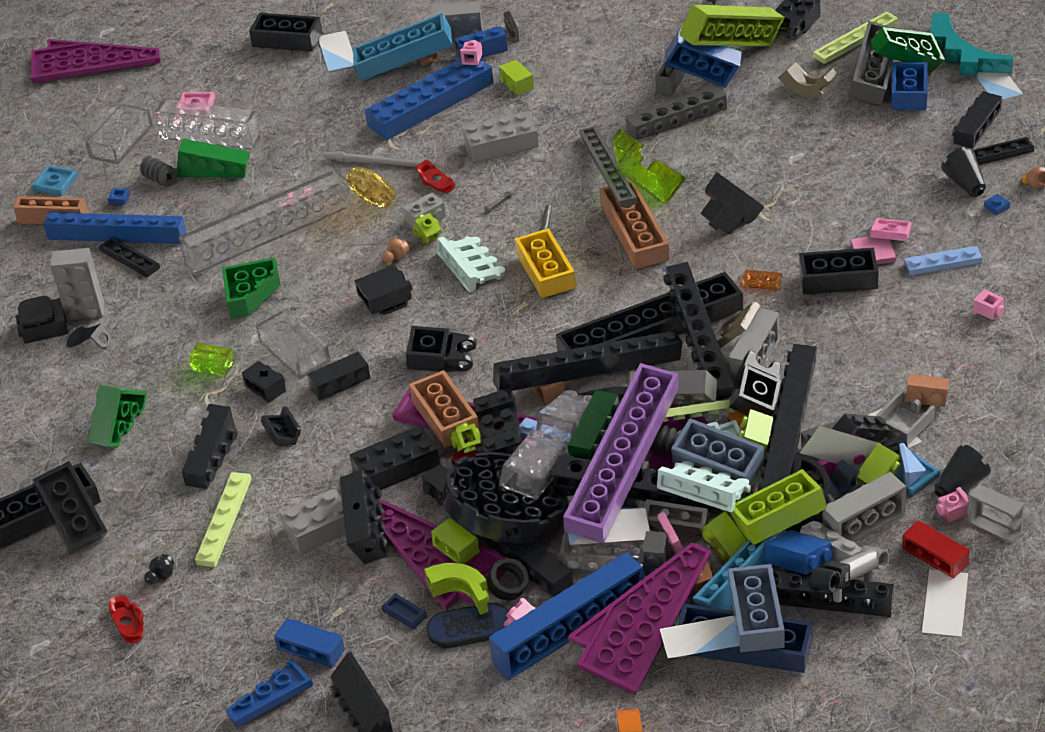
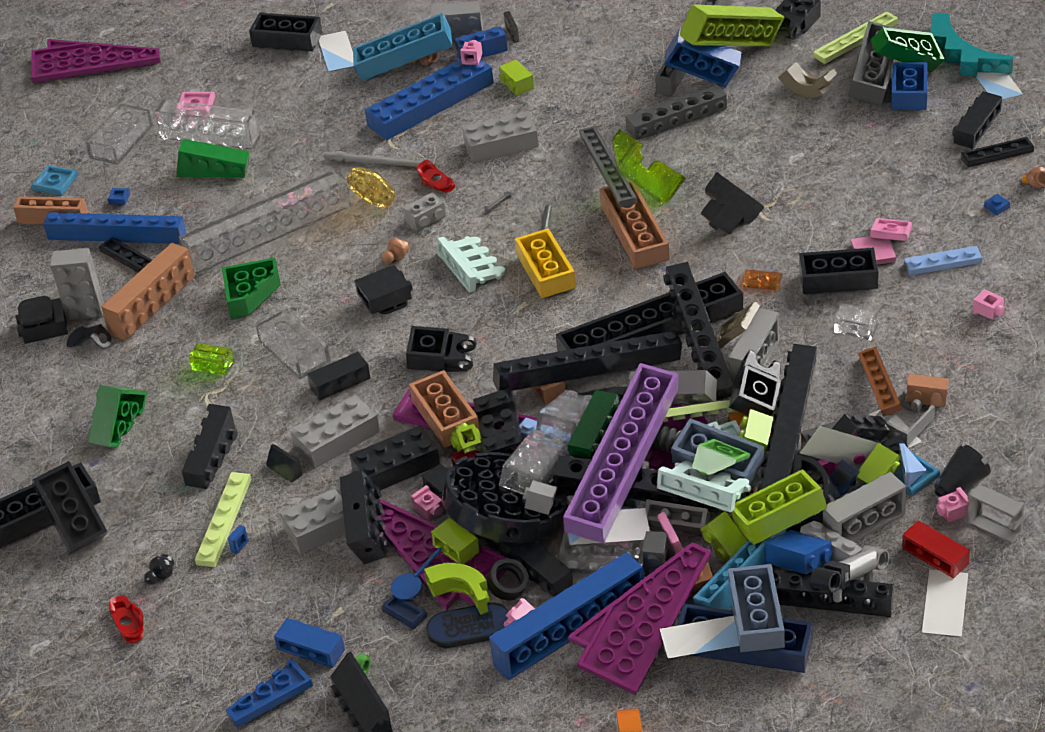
dark grey piece [140,156,177,187] -> none
black brick [242,361,286,403] -> none
black bracket [261,406,301,446] -> none
lime brick [413,213,442,245] -> none
black cone [941,147,986,197] -> none
none -> nougat brick [101,243,195,341]
none -> blue tile [227,525,249,554]
none -> black slope [266,444,302,482]
none -> light grey brick [290,395,380,468]
none -> bright green tile [356,653,371,674]
none -> blue piece [391,548,442,600]
none -> bright pink brick [411,485,444,521]
none -> light grey brick [523,481,557,515]
none -> slope [692,439,750,476]
none -> clear brick [835,304,879,340]
none -> dark orange plate [858,347,902,417]

